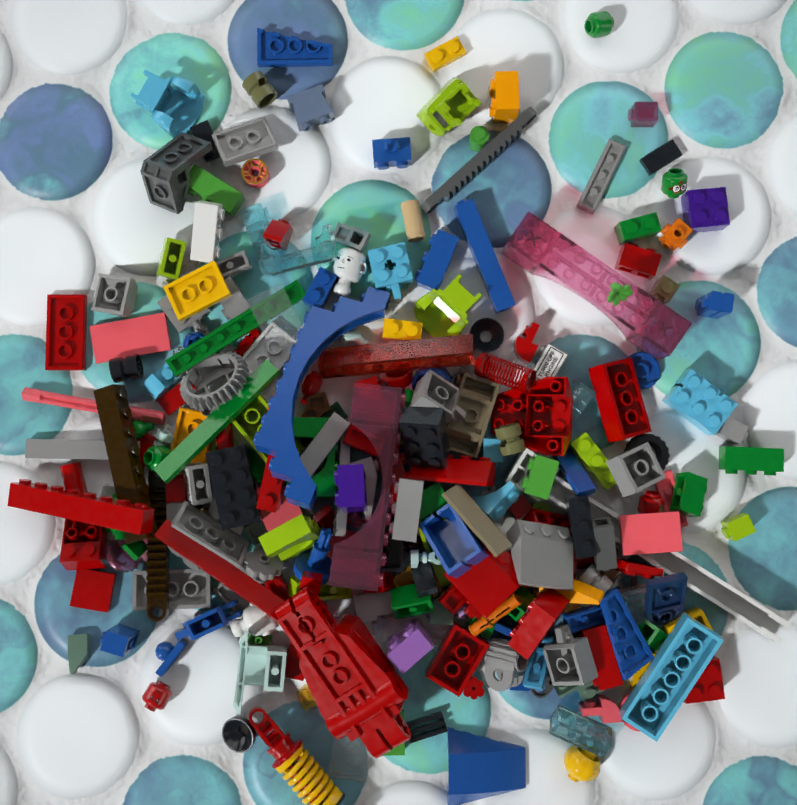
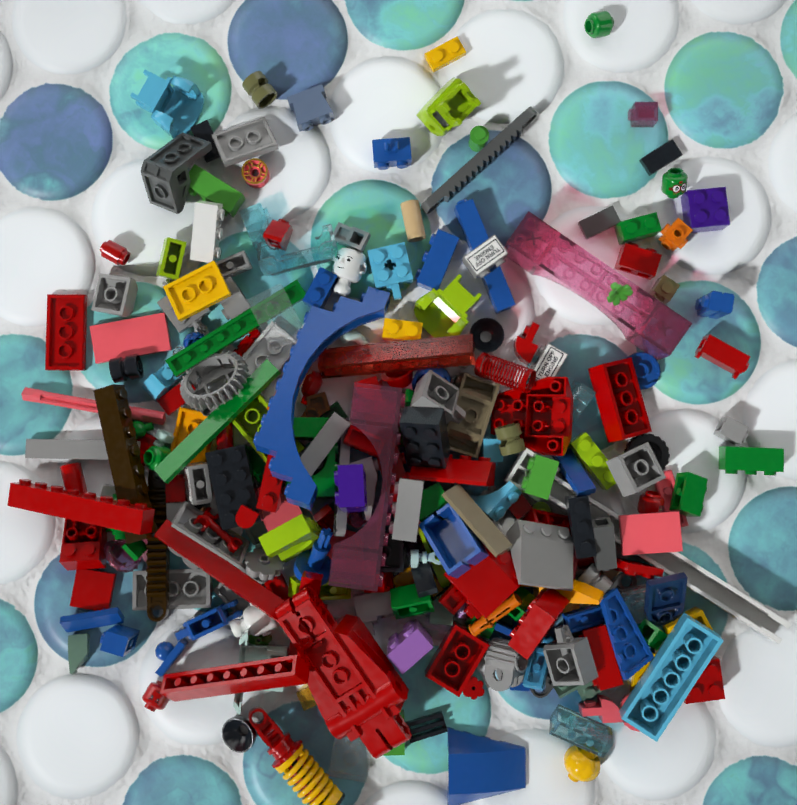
blue wing [257,28,333,68] -> none
light orange brick [488,71,520,123] -> none
light grey tile [576,138,627,215] -> none
medium azure piece [662,369,738,435] -> none
lime brick [720,513,757,542] -> none
none -> blue tile [60,607,125,632]
none -> red brick [100,240,131,266]
none -> red brick [160,655,310,702]
none -> red bar [193,507,243,553]
none -> red tile [235,504,260,528]
none -> brick [462,235,508,279]
none -> dark grey tile [578,205,621,240]
none -> red brick [694,334,750,379]

